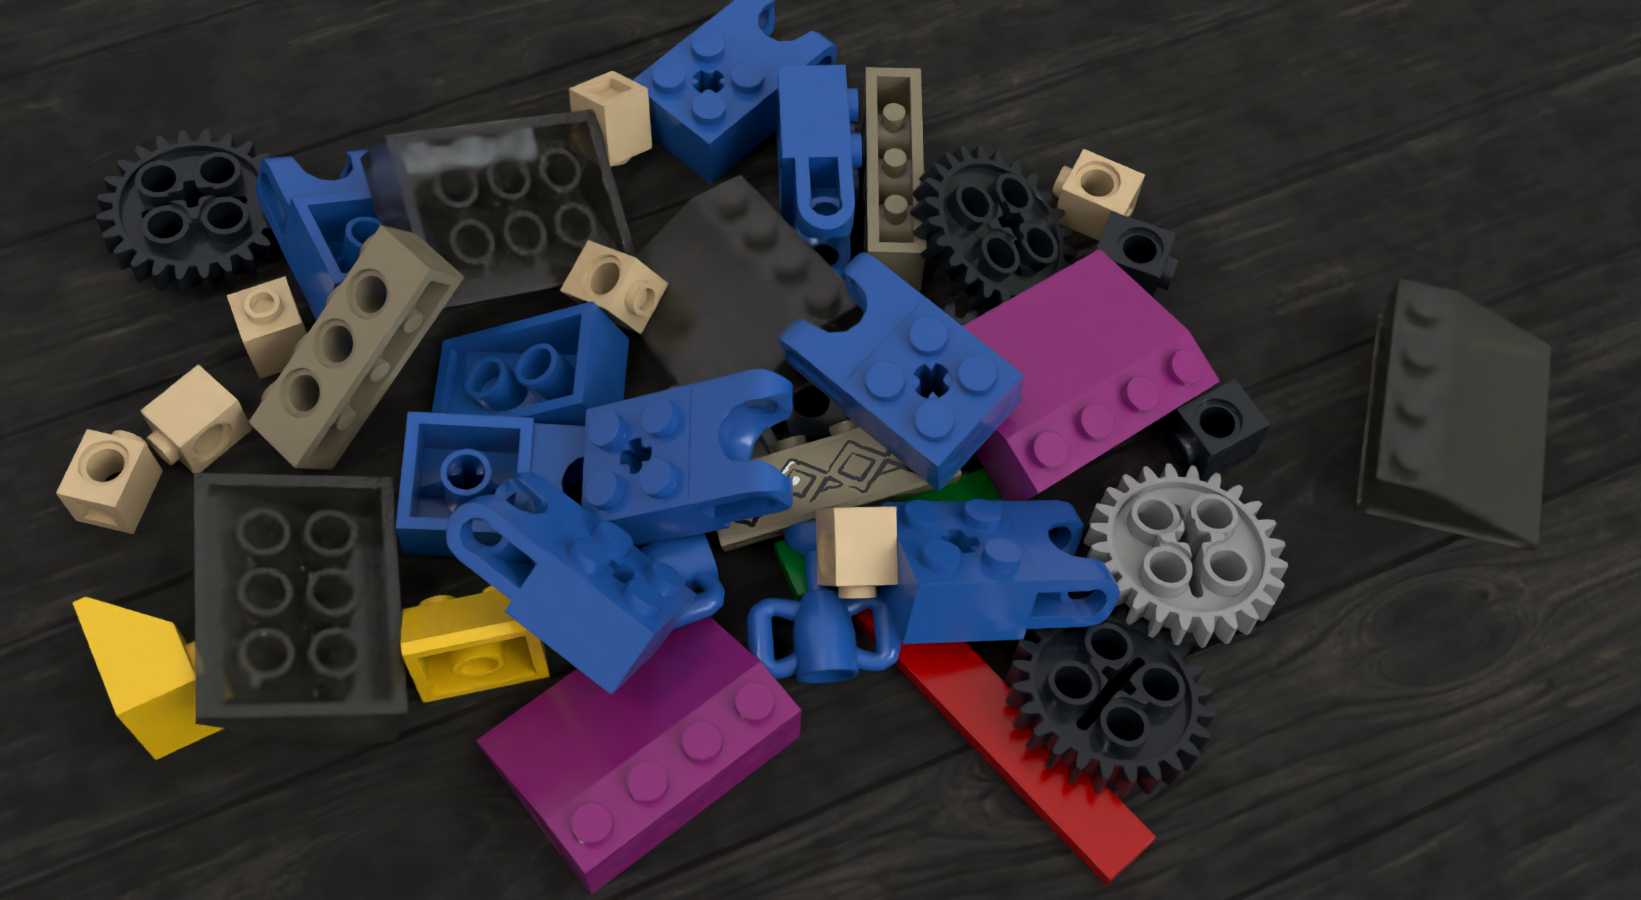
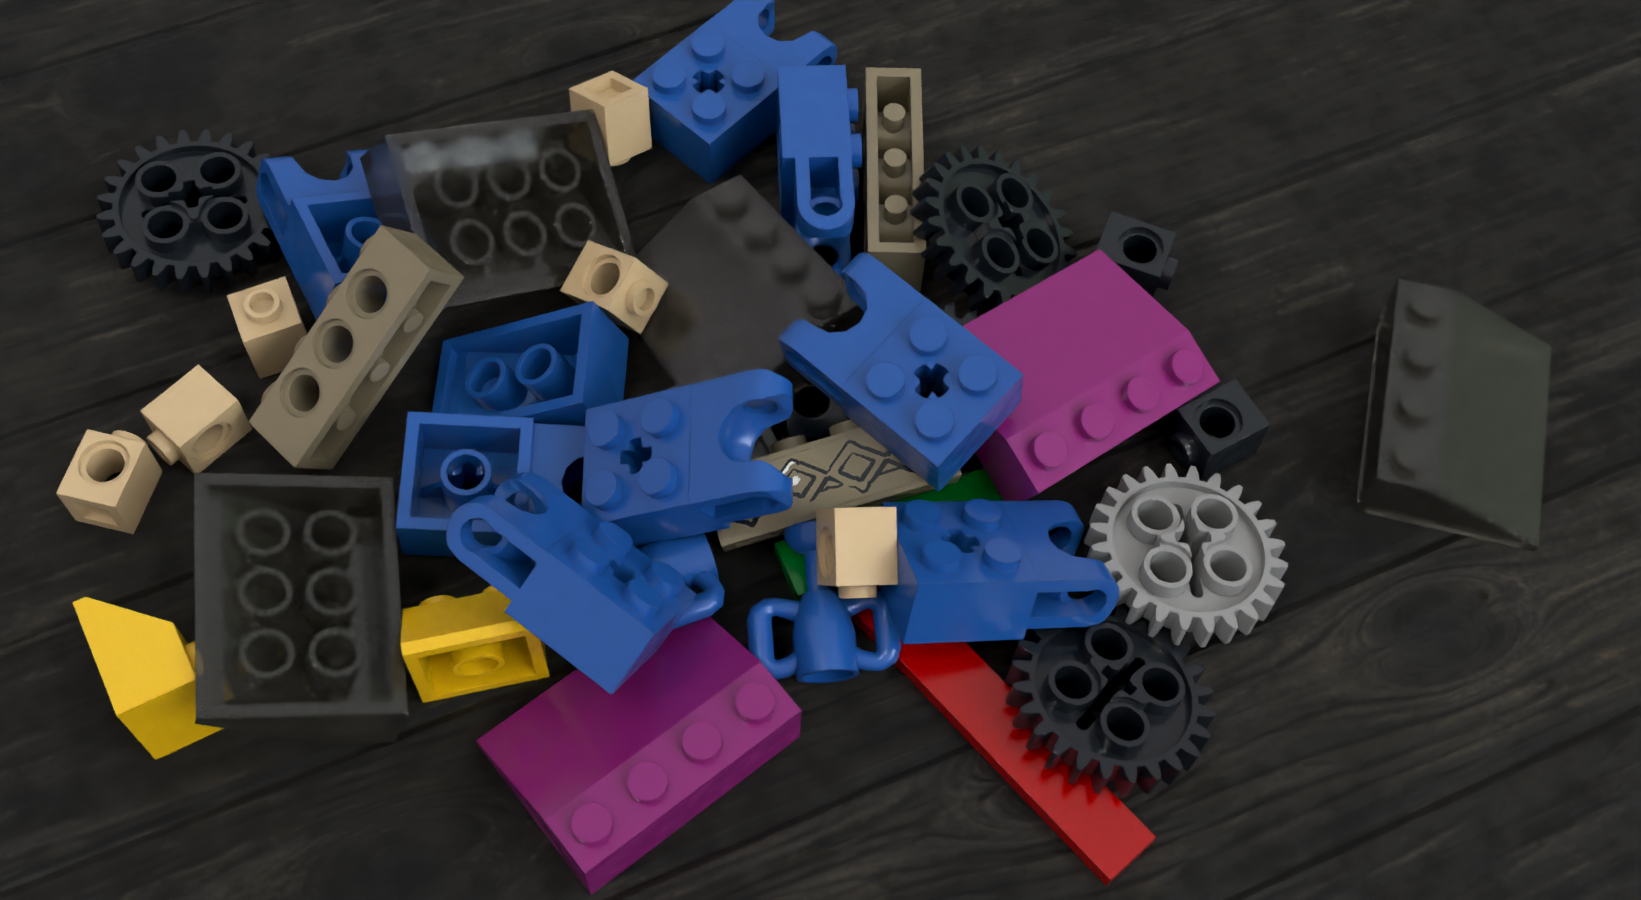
tan brick [1052,149,1145,241] -> none

